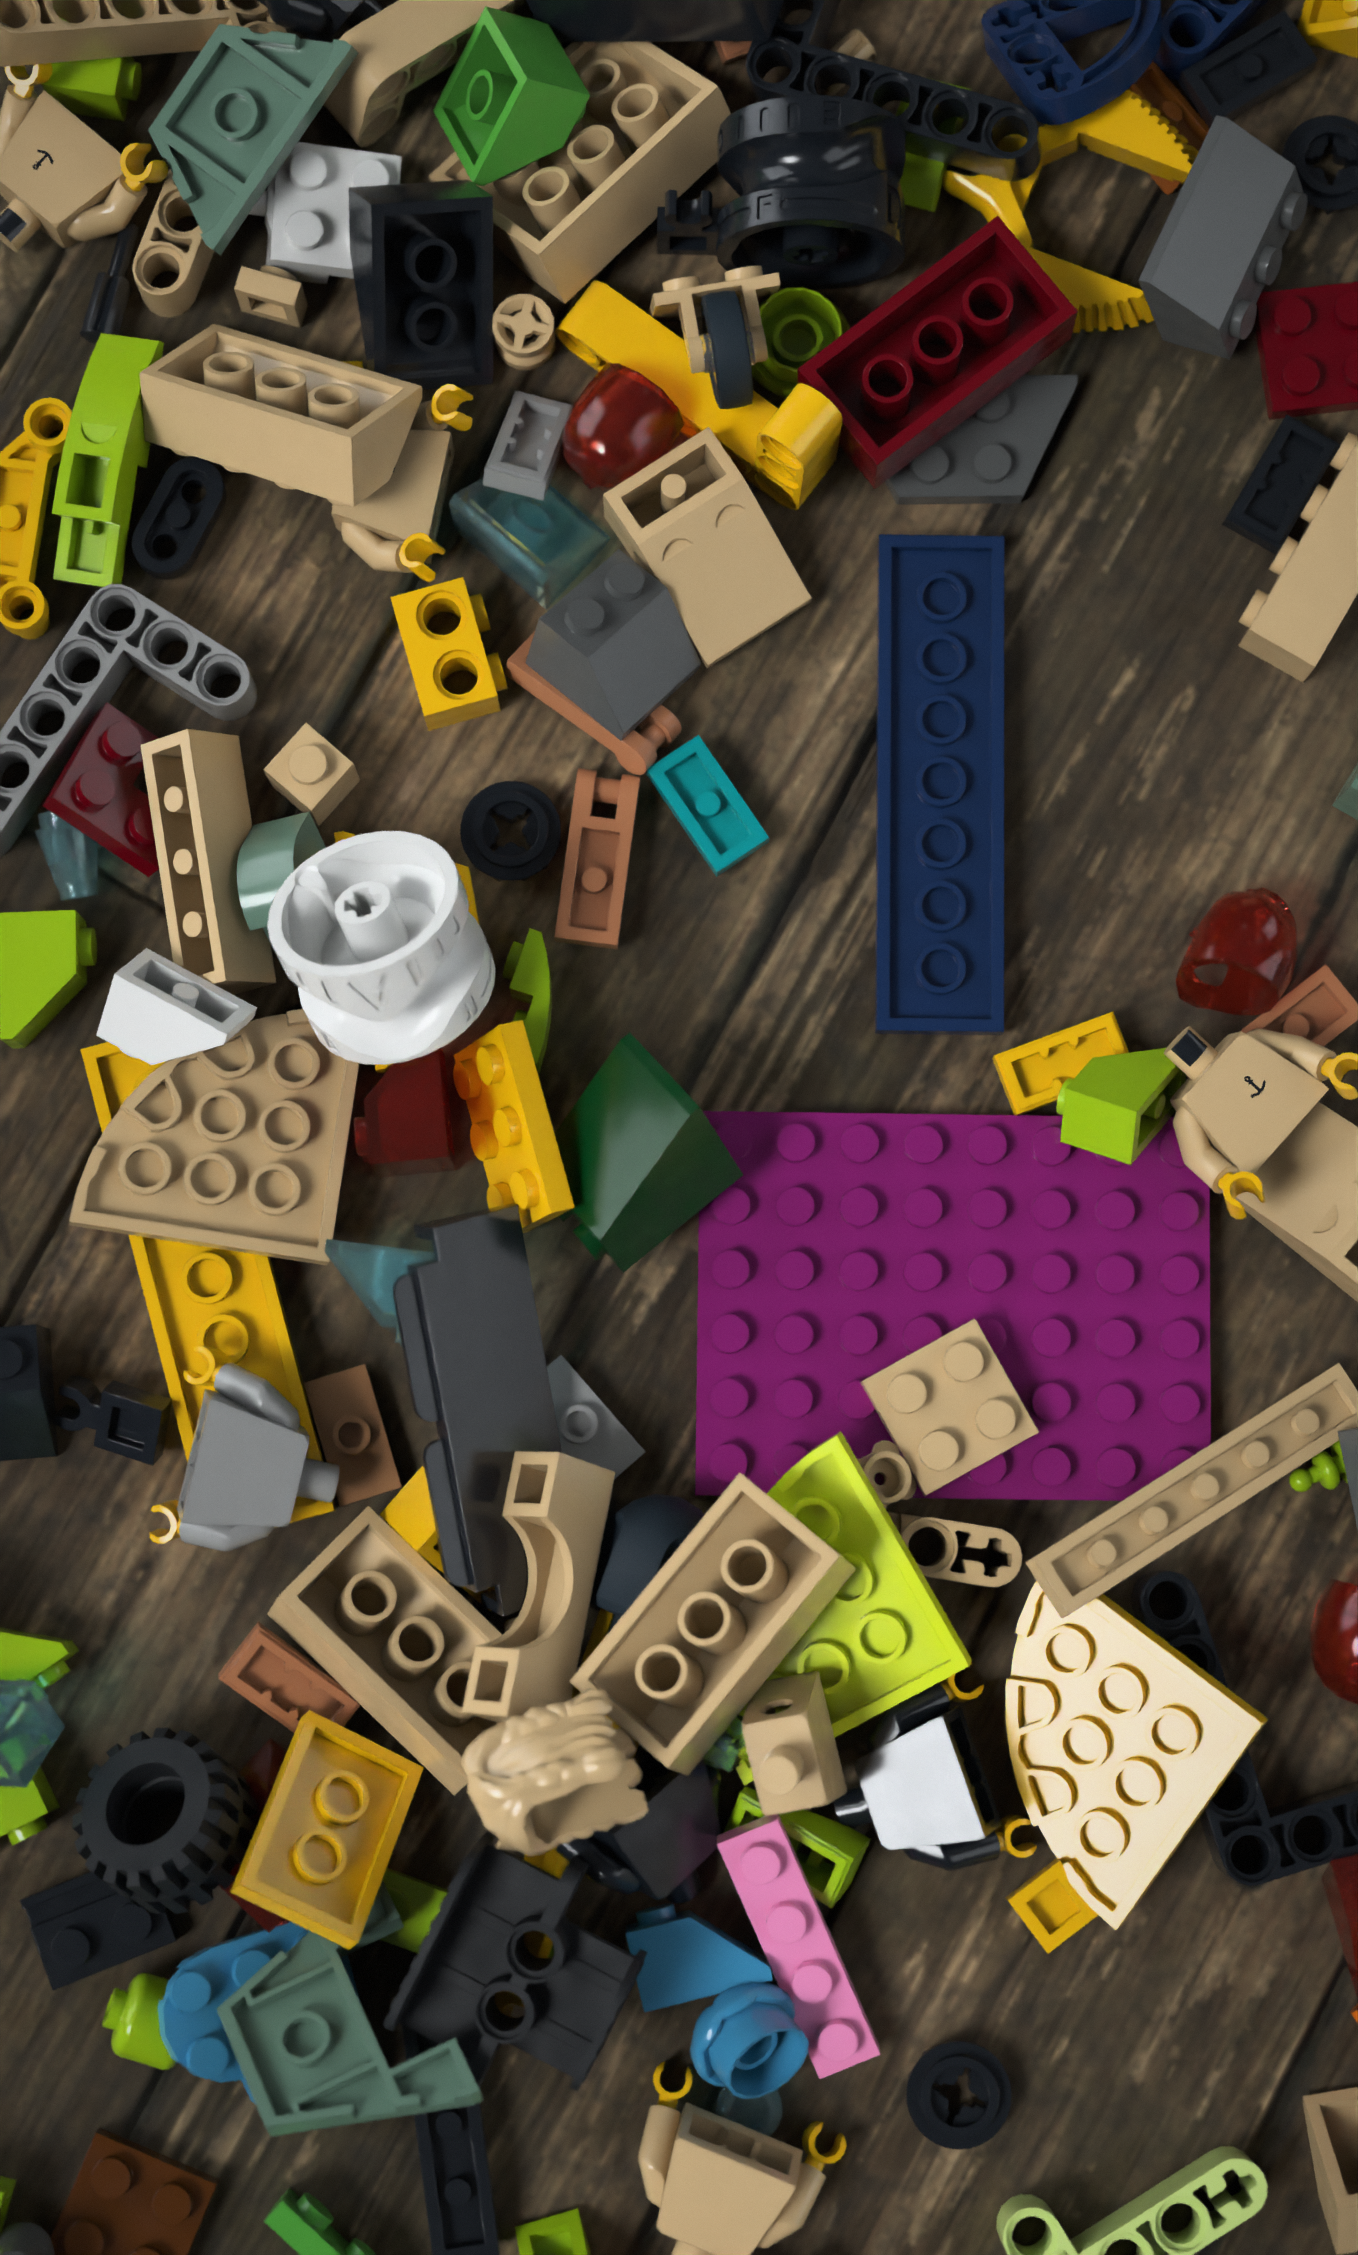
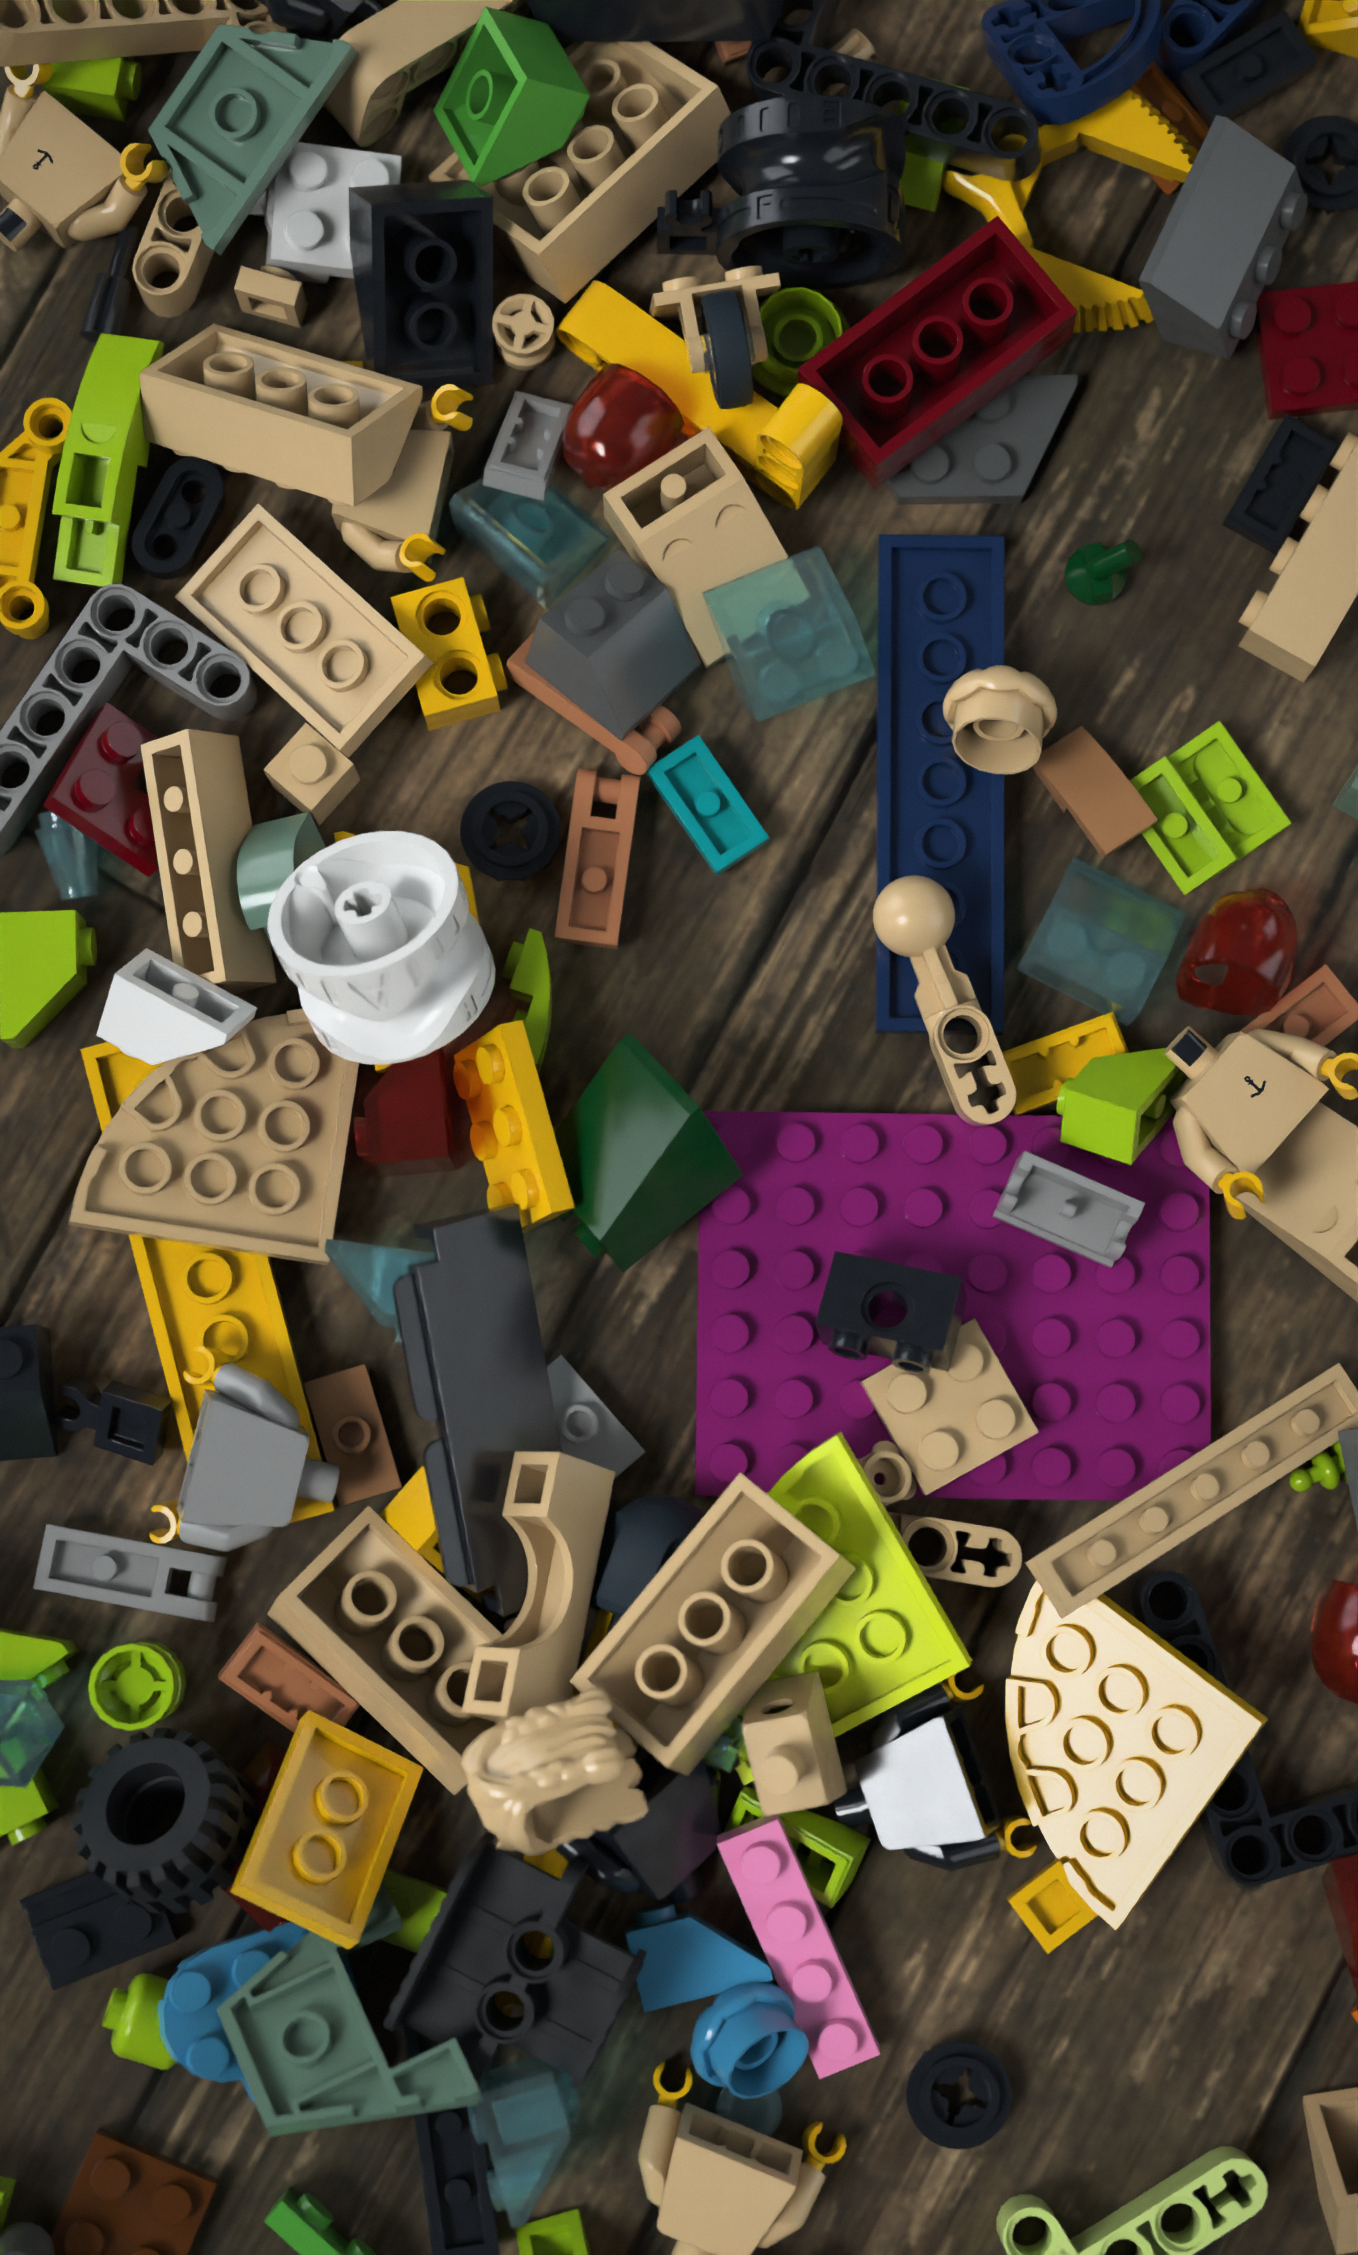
none -> light grey plate [33,1524,227,1622]
none -> lime wheel [88,1640,187,1731]
none -> tan plate [175,504,434,758]
none -> clear light blue slope [468,2057,583,2229]
none -> clear light blue slope [702,546,876,722]
none -> black brick [815,1251,967,1374]
none -> tan beam [873,875,1016,1126]
none -> tan piece [942,665,1057,774]
none -> light grey hinge [992,1151,1145,1268]
none -> clear light blue slope [1016,857,1186,1026]
none -> medium nougat slope [1032,726,1158,859]
none -> dark green plate [1064,539,1142,606]
none -> lime slope [1130,720,1293,896]

